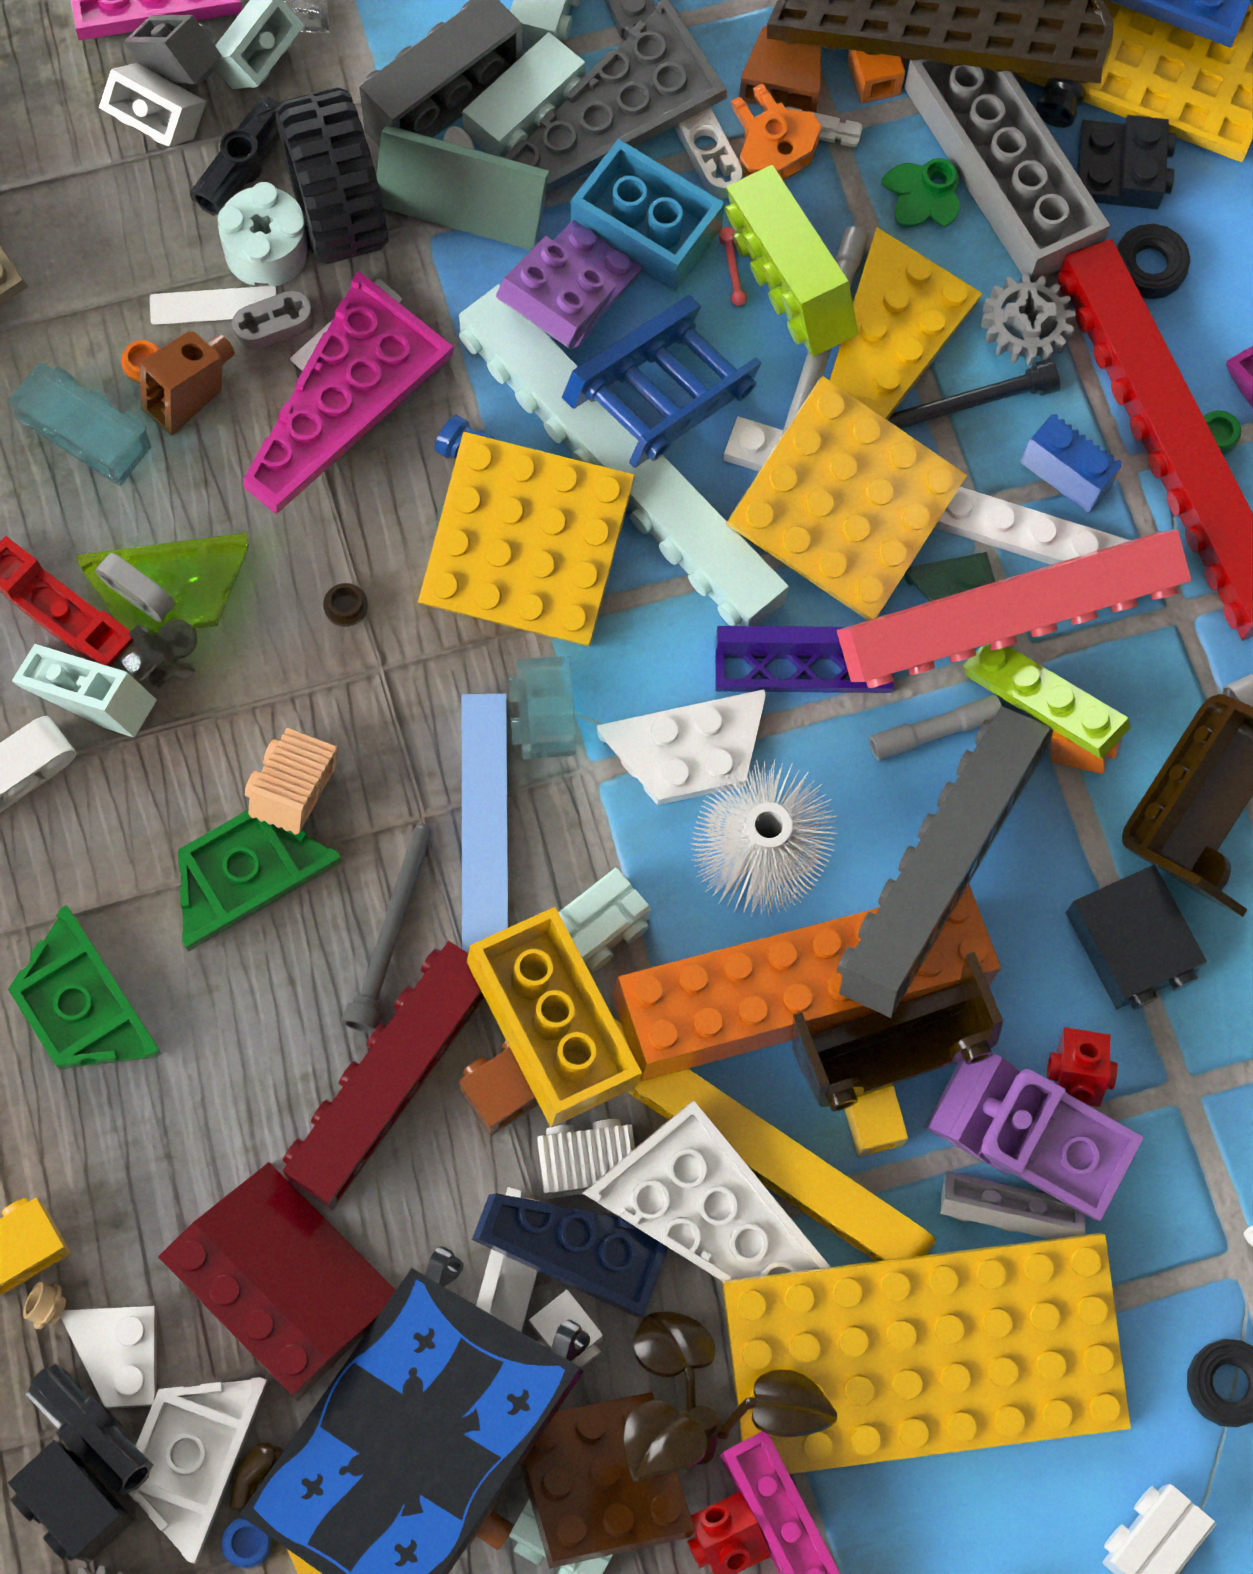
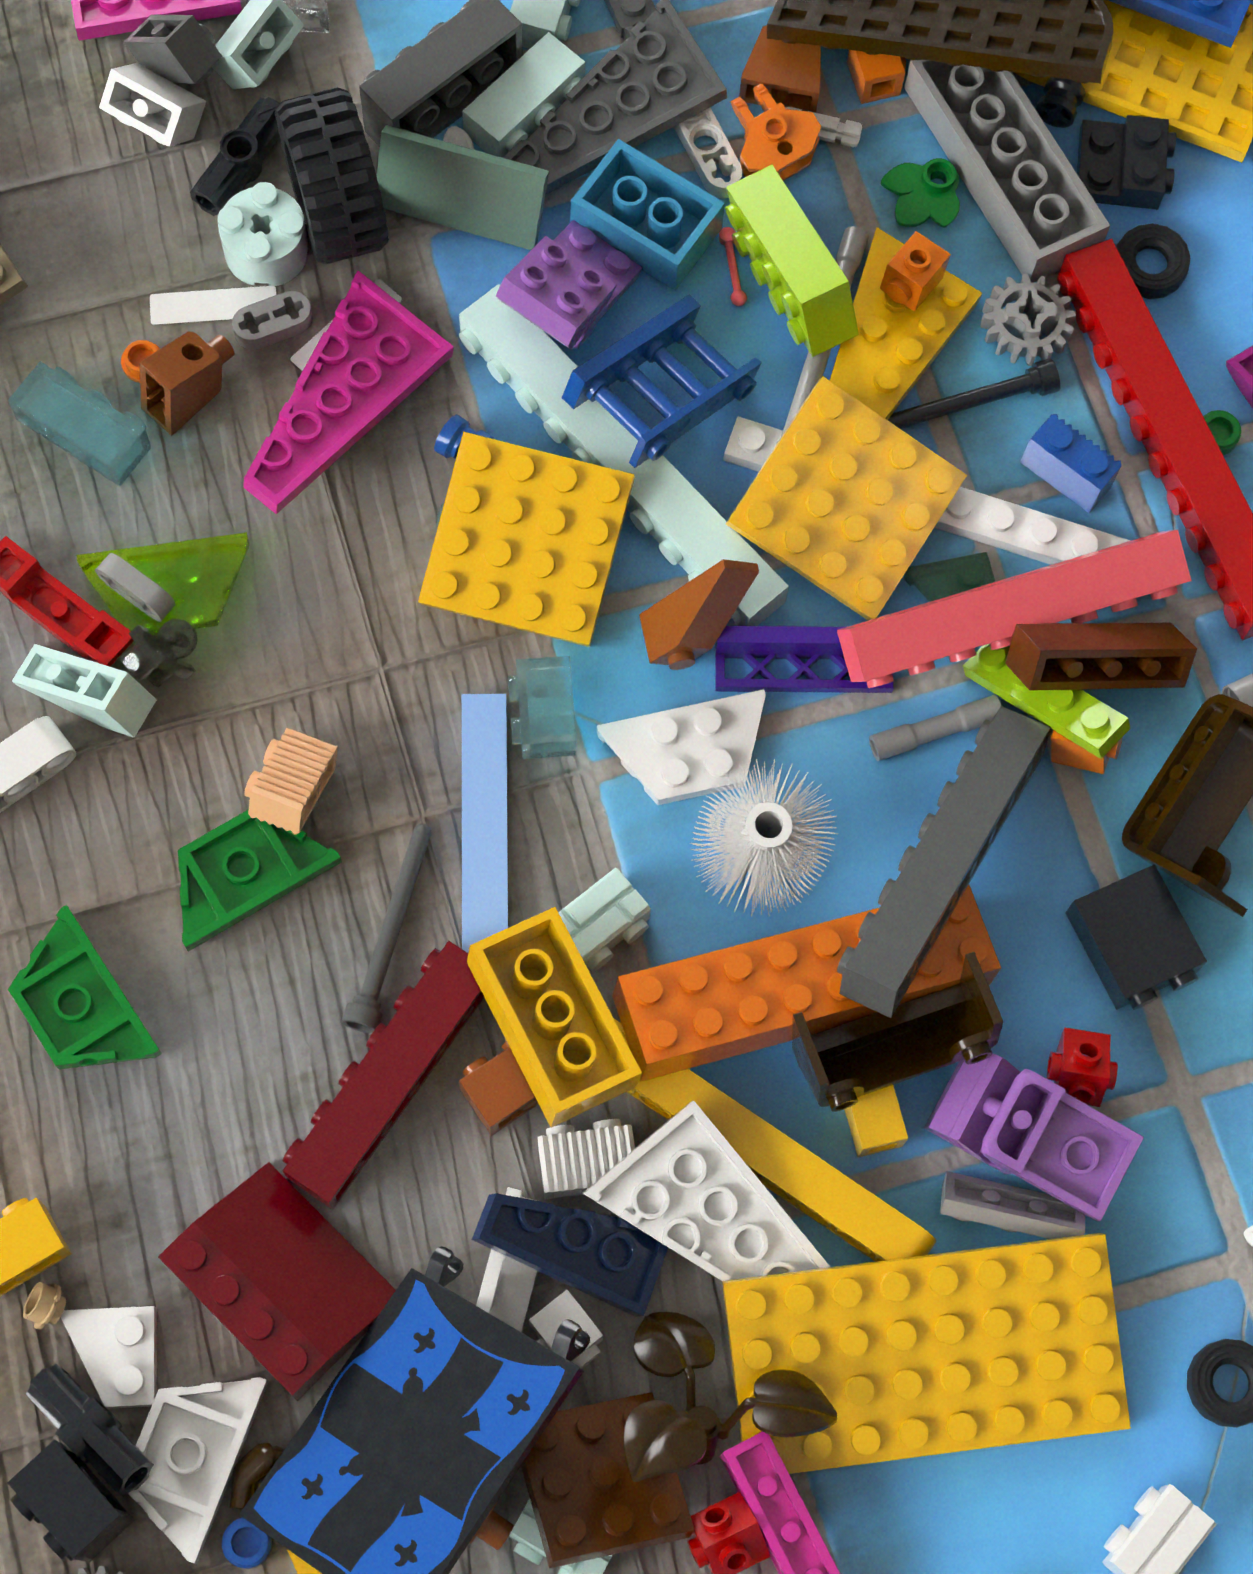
dark brown plate [323,583,368,627] -> none
none -> dark orange slope [639,559,759,670]
none -> orange brick [880,231,951,312]
none -> reddish brown brick [1005,622,1198,690]

